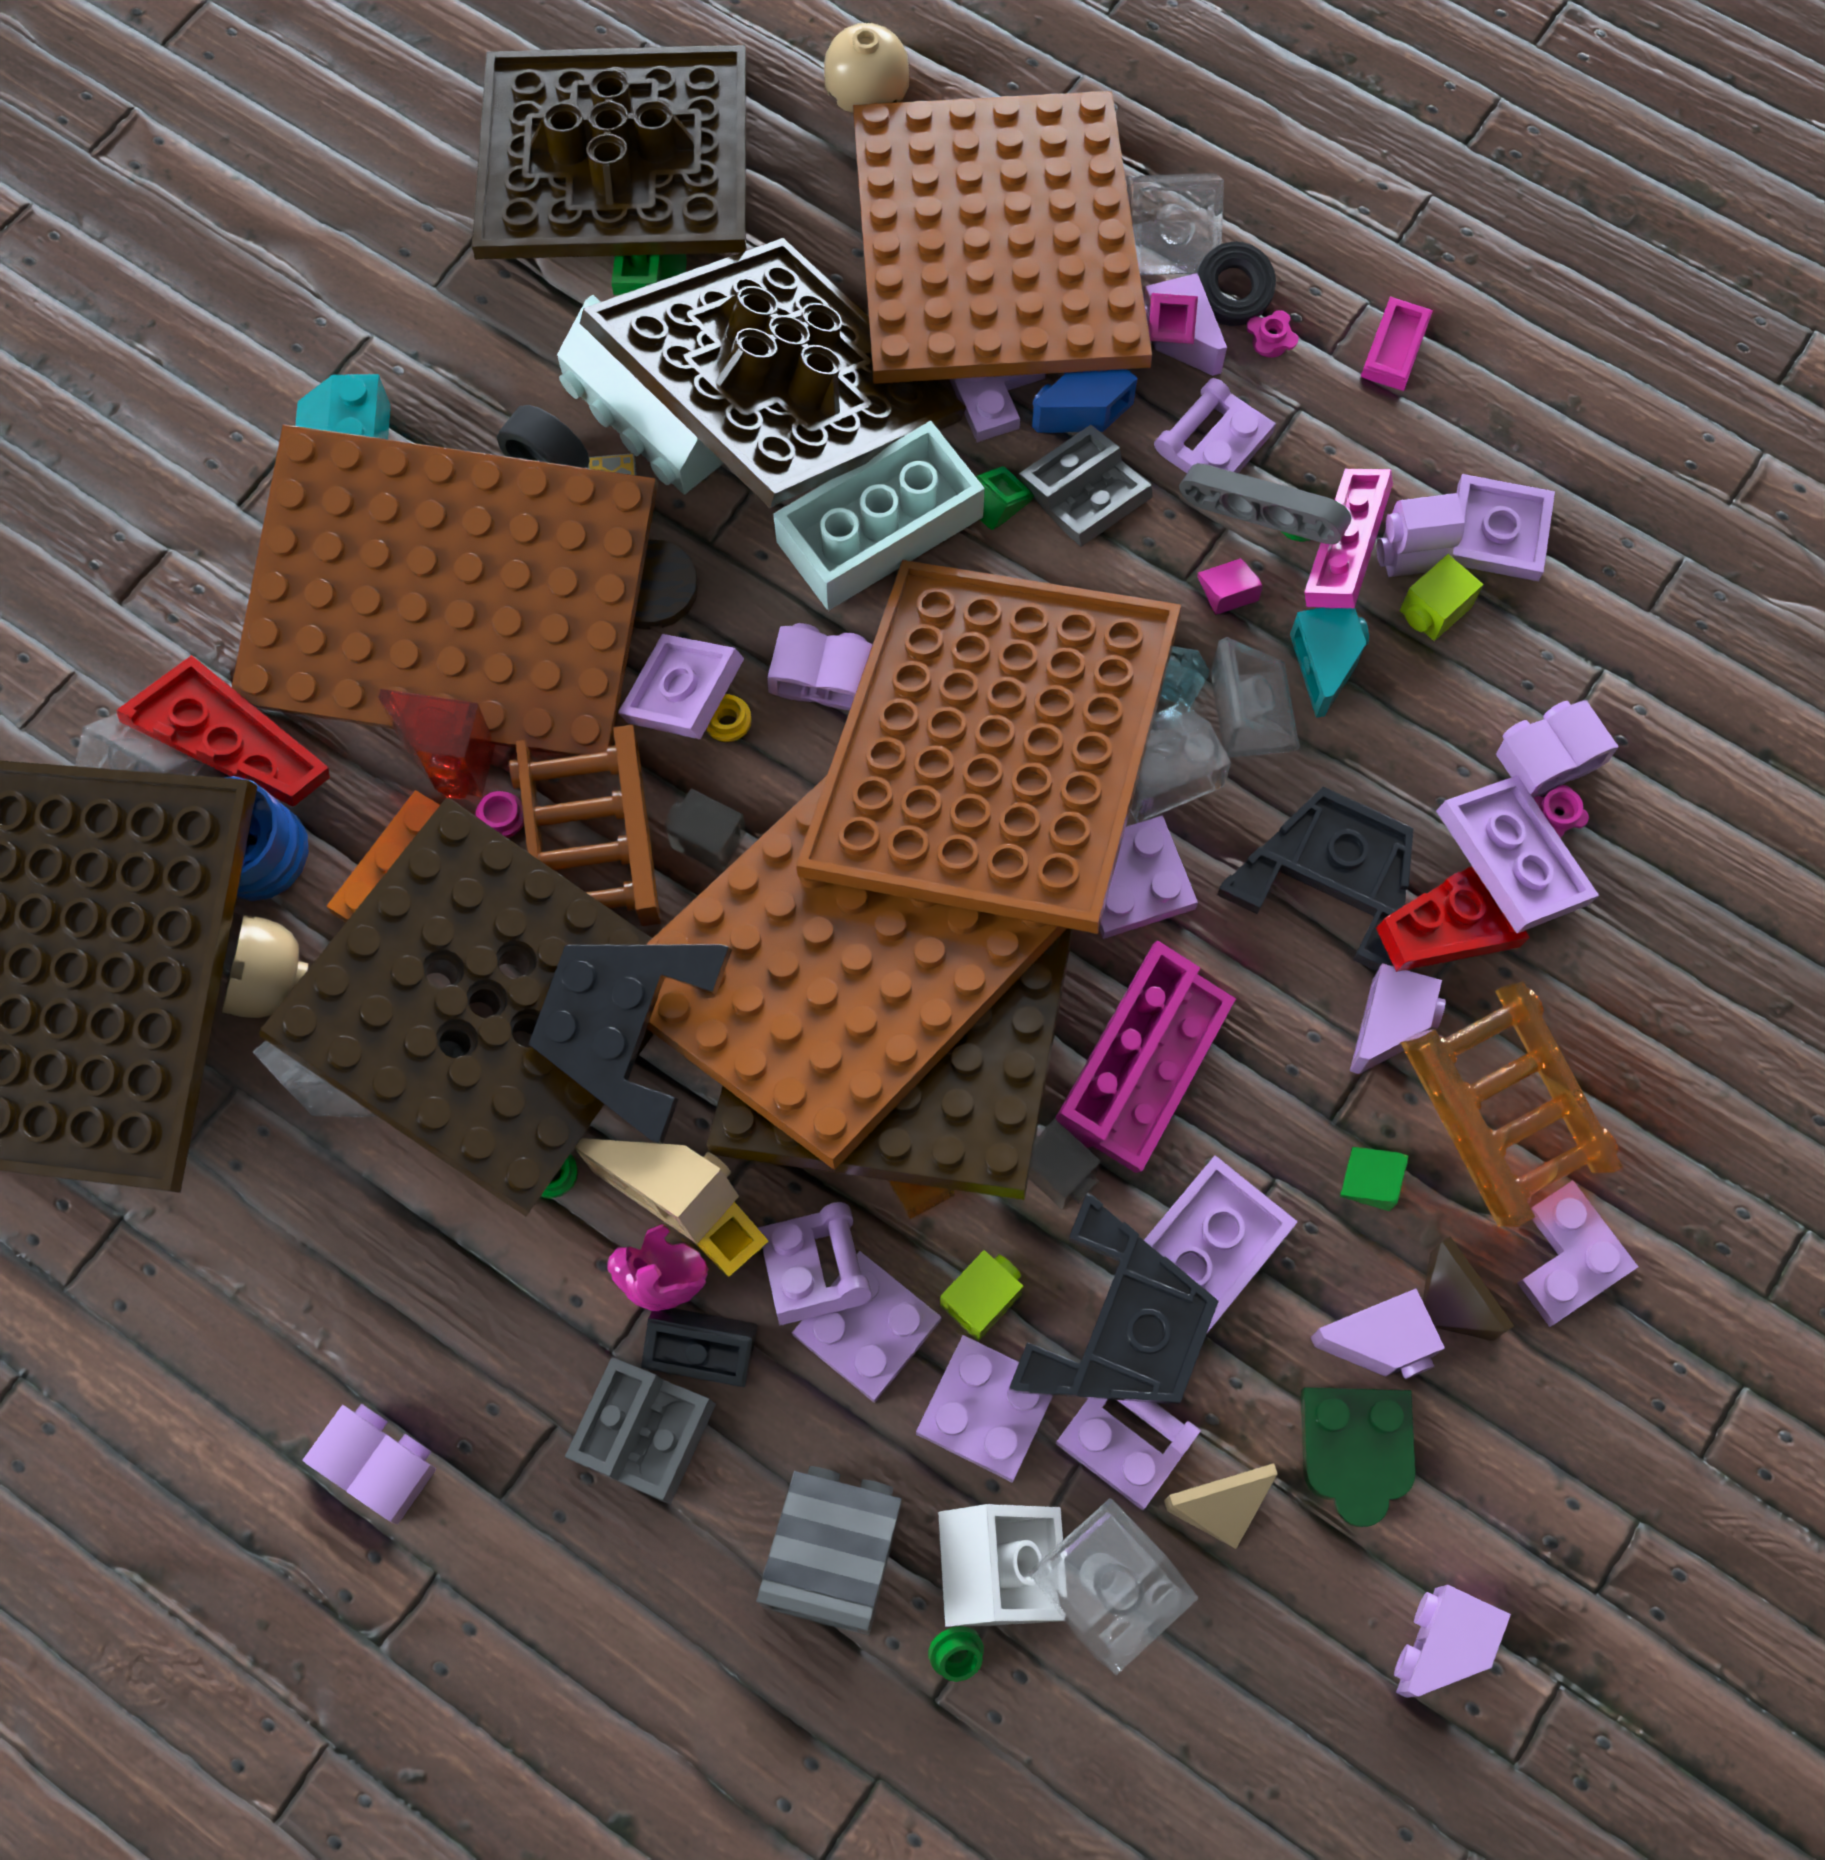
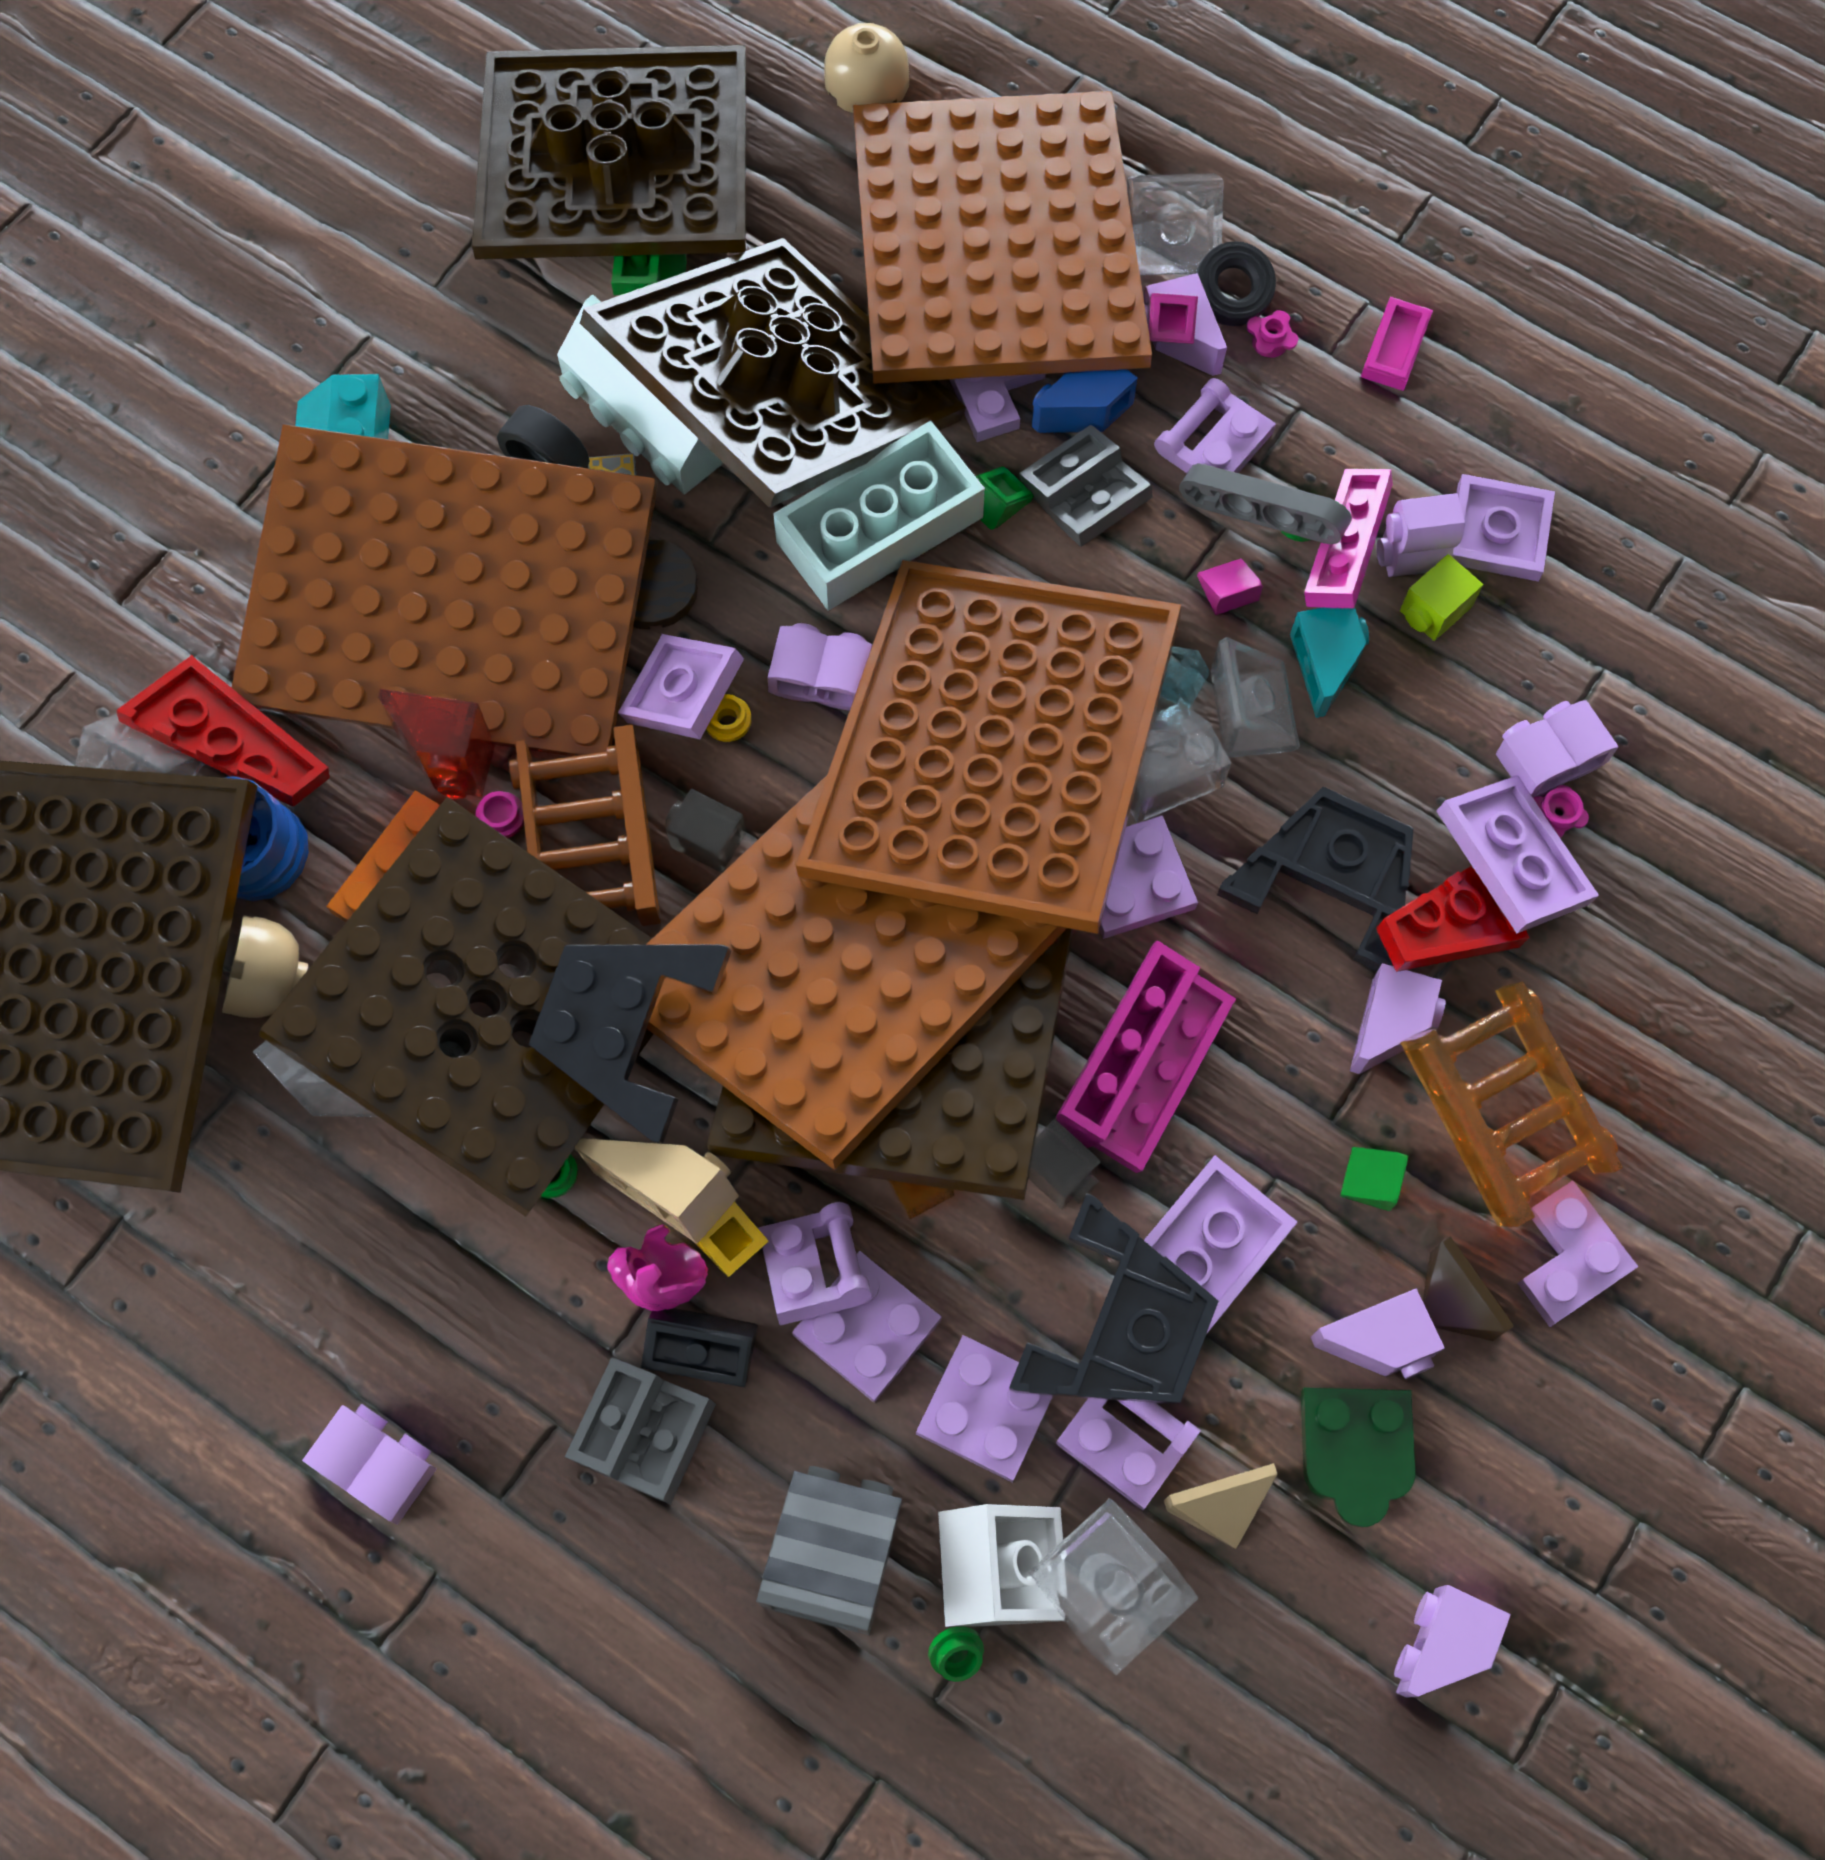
lime brick [940,1250,1023,1342] -> none

